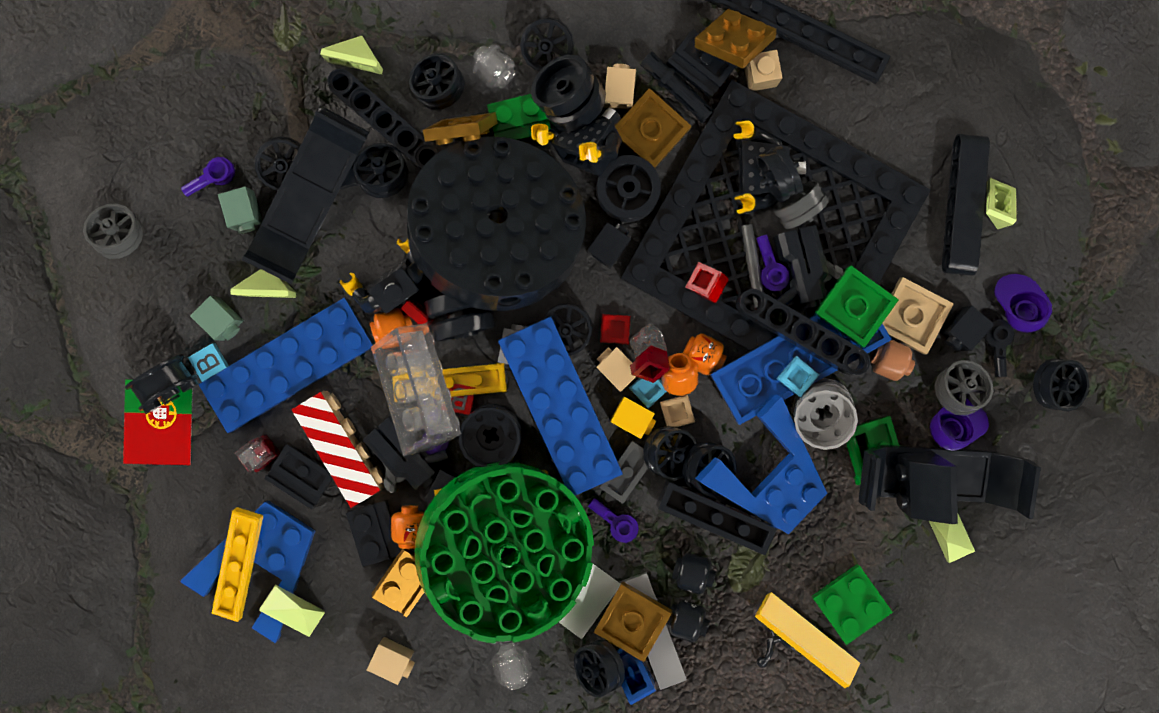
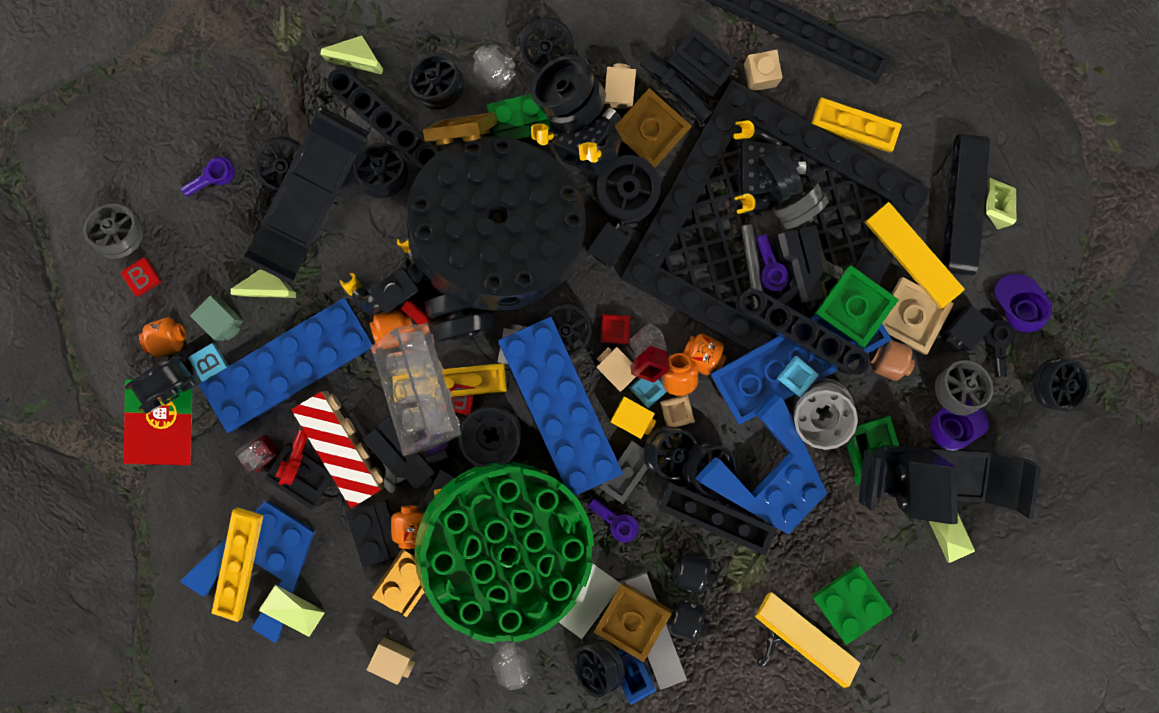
sand green brick [218,187,263,233] -> none
red slope [685,262,728,303] -> none
pearl gold plate [695,9,776,68] -> none
none -> red tile [120,257,163,297]
none -> orange head [139,317,187,358]
none -> red plate [275,430,308,486]
none -> yellow tile [811,97,902,153]
none -> yellow tile [865,202,965,309]

